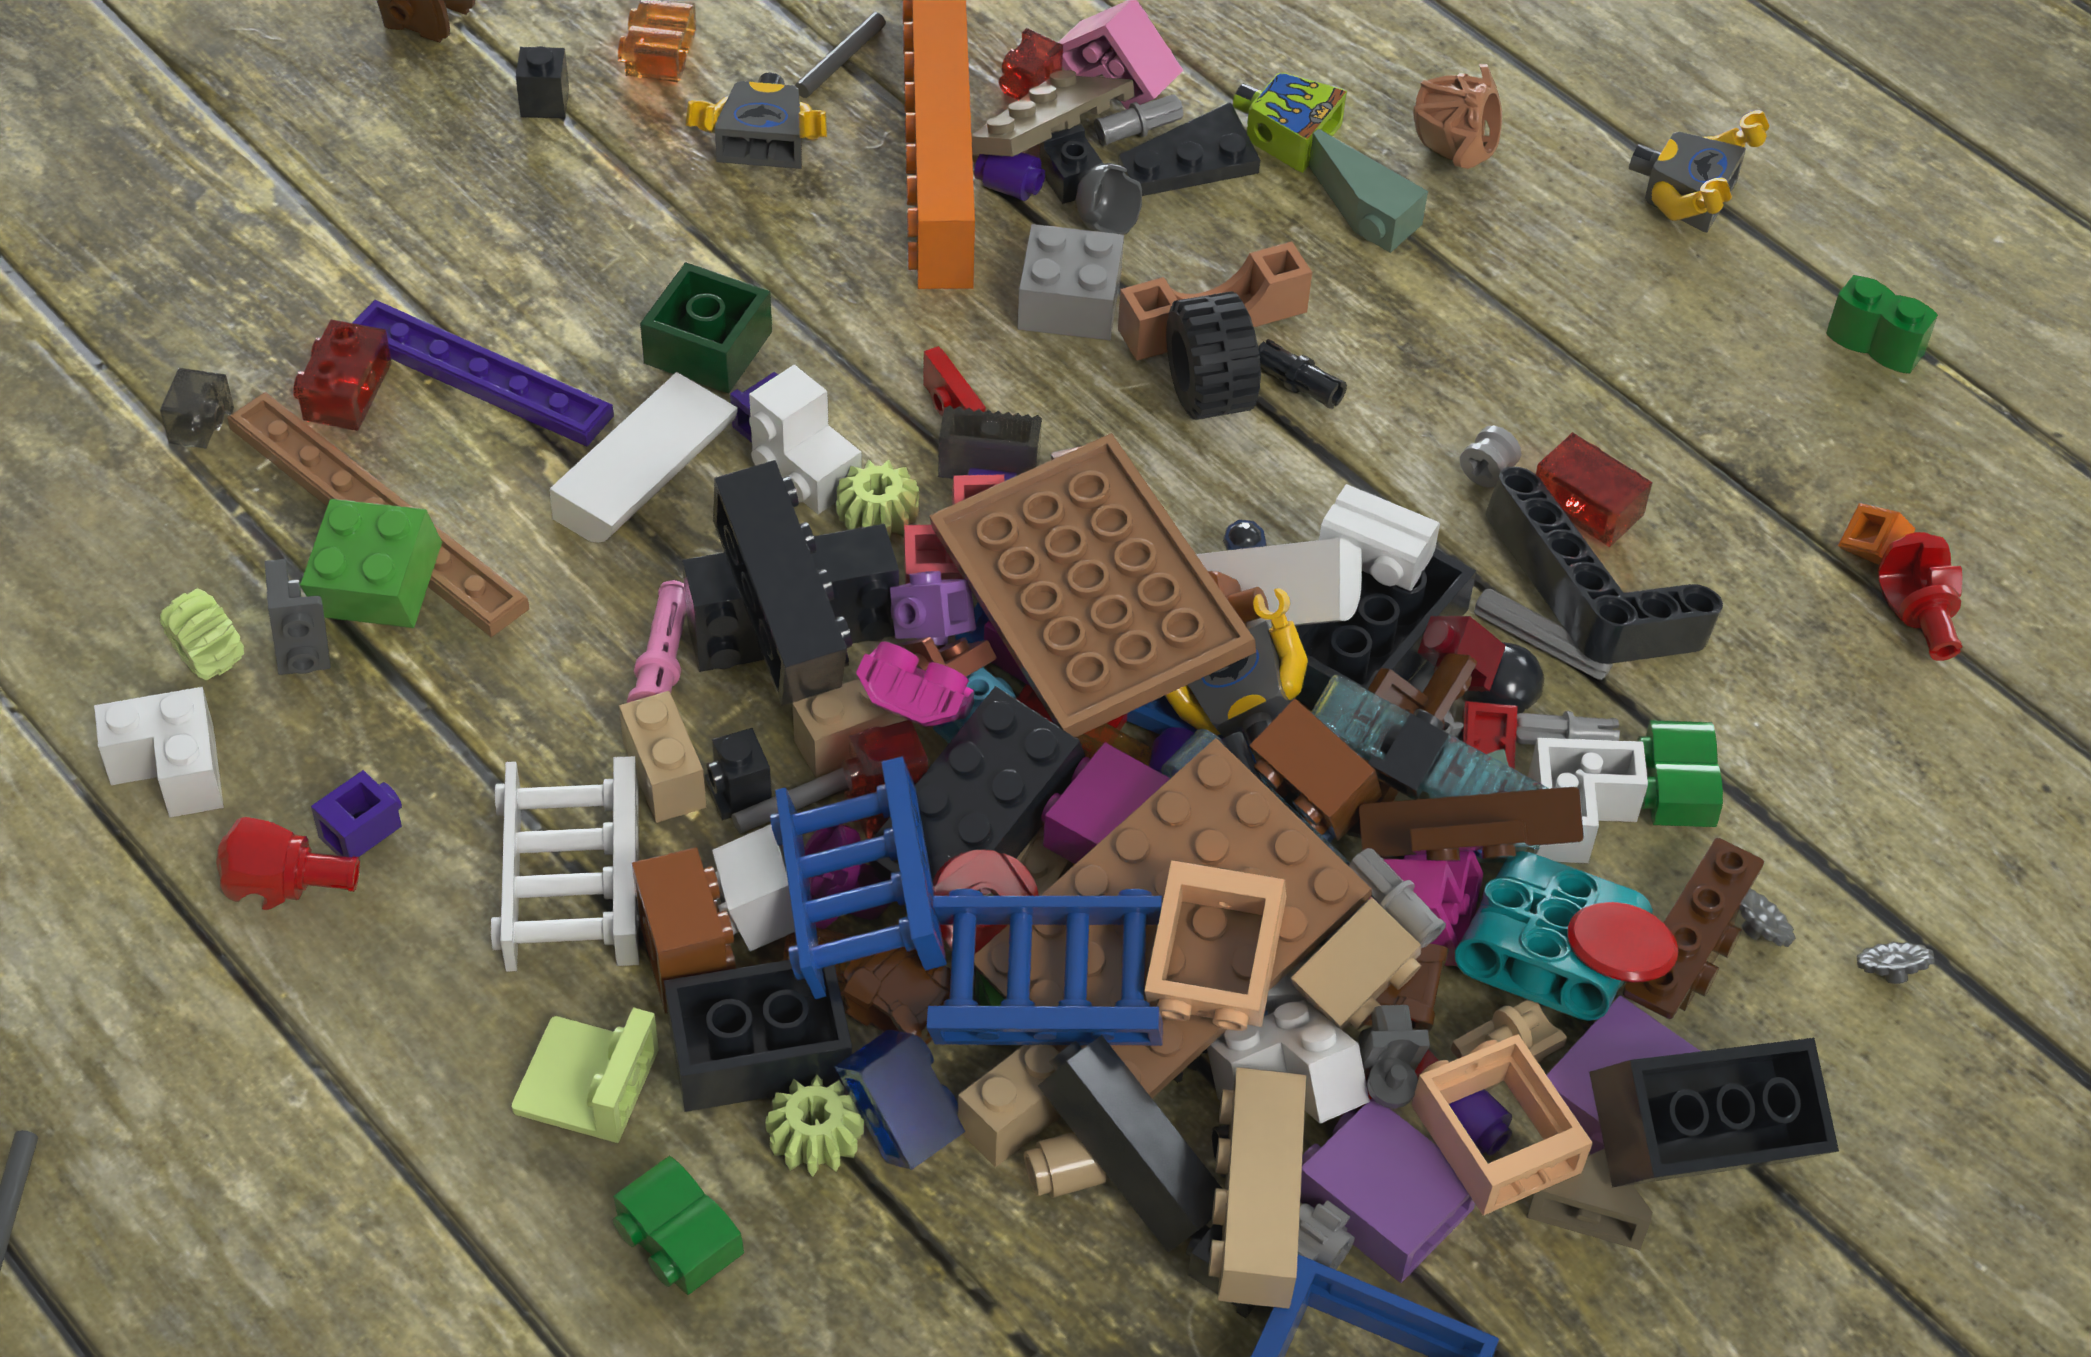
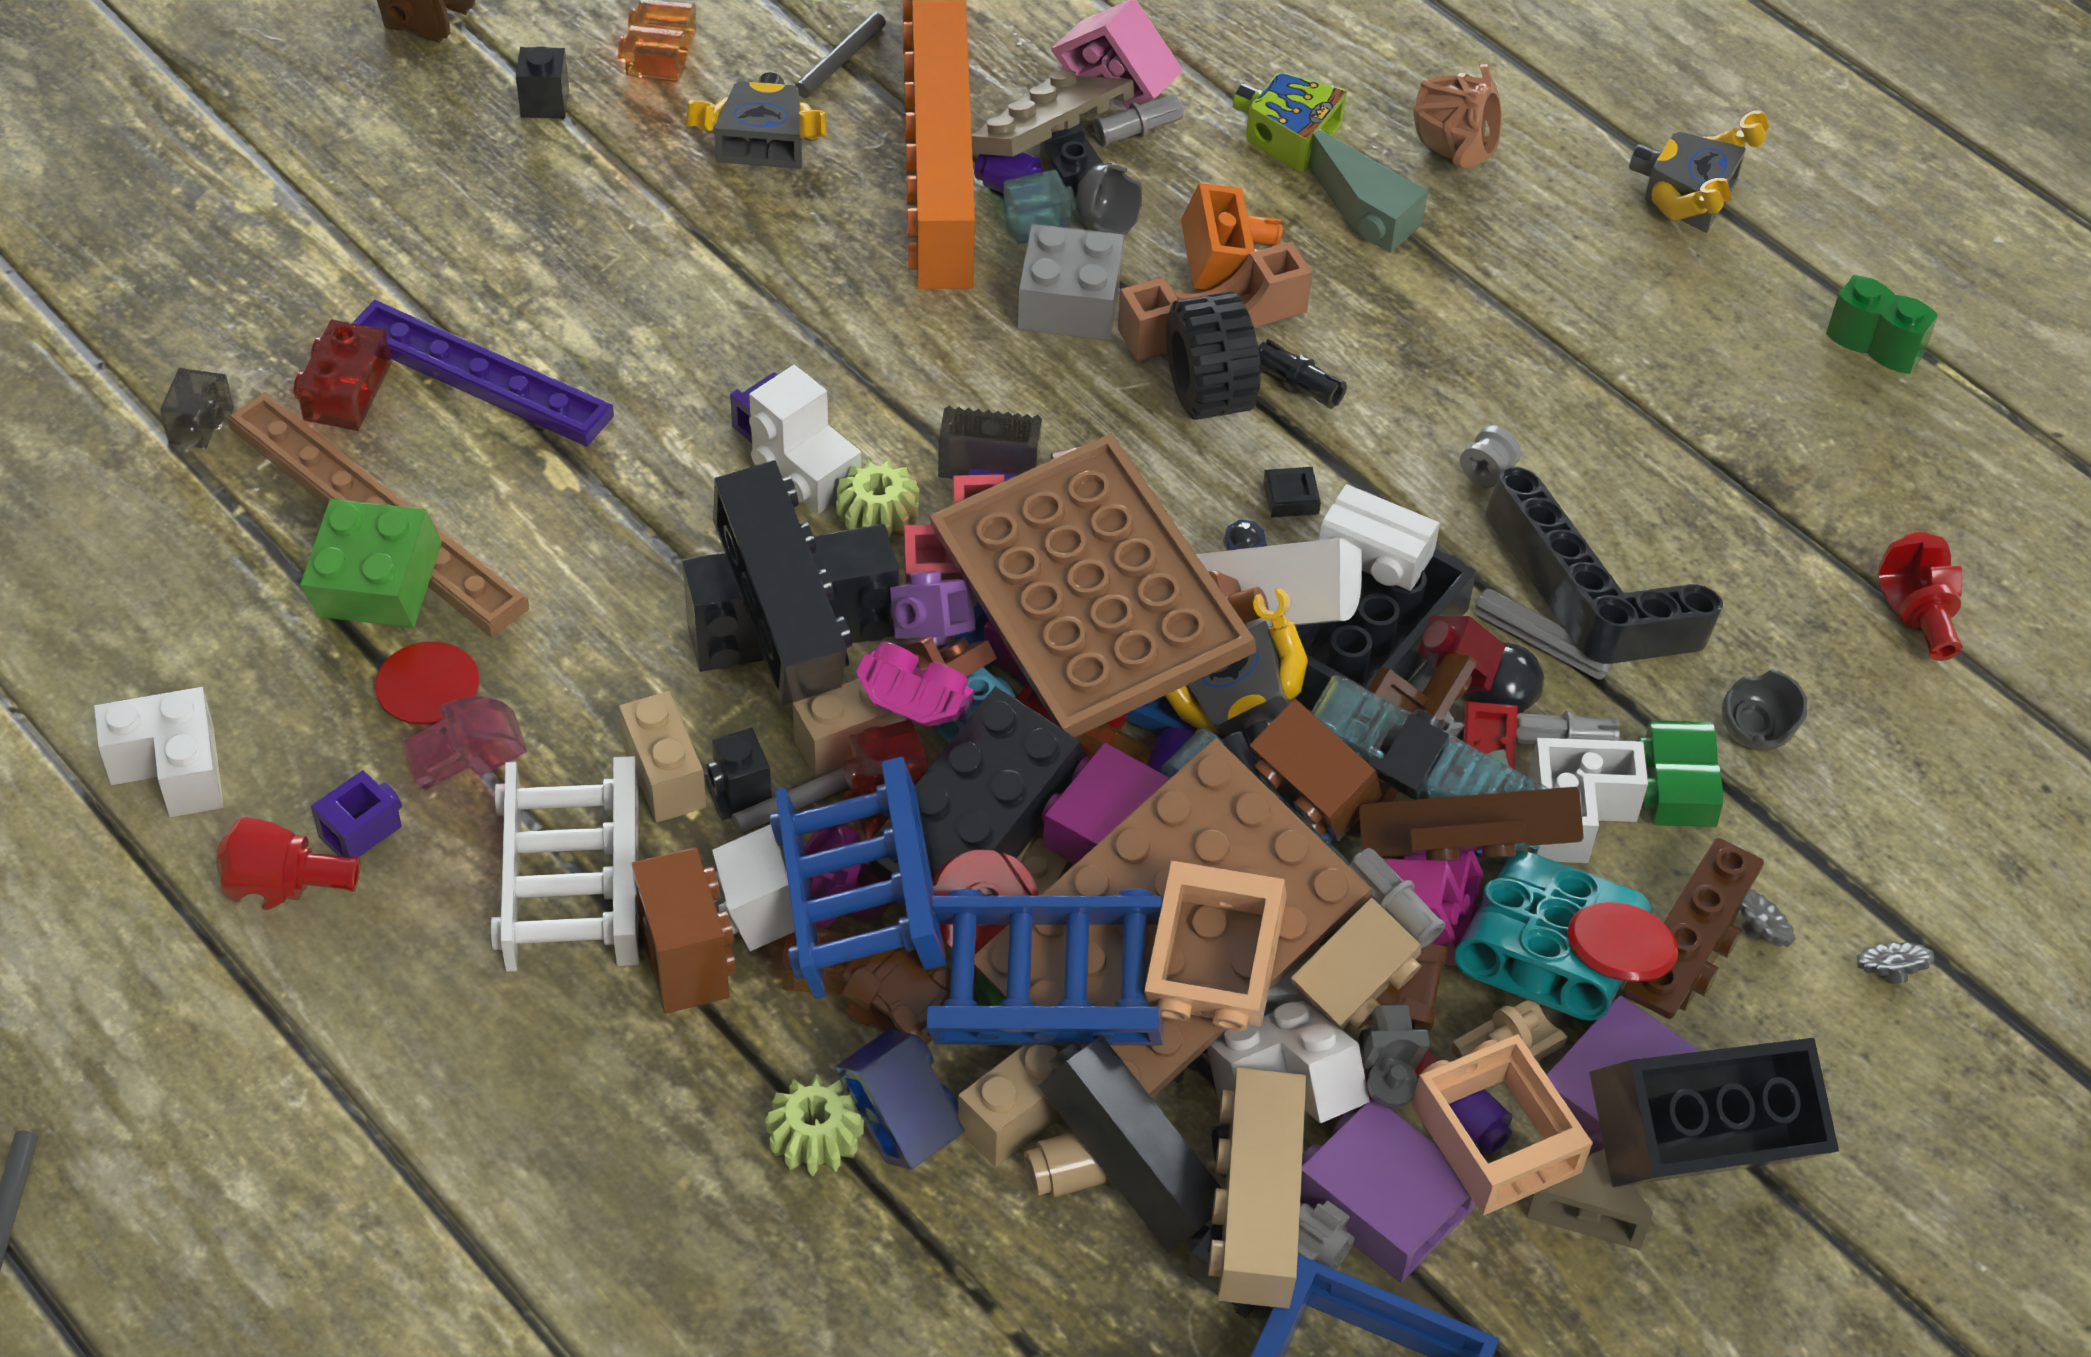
yellowish green gear [160,588,244,680] -> none
dark grey bracket [265,559,331,675] -> none
yellowish green bracket [512,1007,659,1143] -> none
white brick [550,372,738,543] -> none
green brick [613,1155,744,1295] -> none
bright pink pin [627,580,686,703] -> none
dark green brick [640,262,772,394] -> none
black brick [664,960,853,1112] -> none
red plate [923,346,986,447] -> none
clear red brick [999,28,1063,101] -> none
black wing [1118,102,1261,196] -> none
clear red brick [1536,432,1653,547] -> none
orange slope [1838,503,1916,565] -> none
none -> red piece [375,642,480,724]
none -> clear pink brick [404,697,527,791]
none -> clear light blue brick [1003,170,1076,245]
none -> orange brick [1181,182,1283,290]
none -> black tile [1263,467,1321,518]
none -> dark grey hair [1722,669,1807,751]

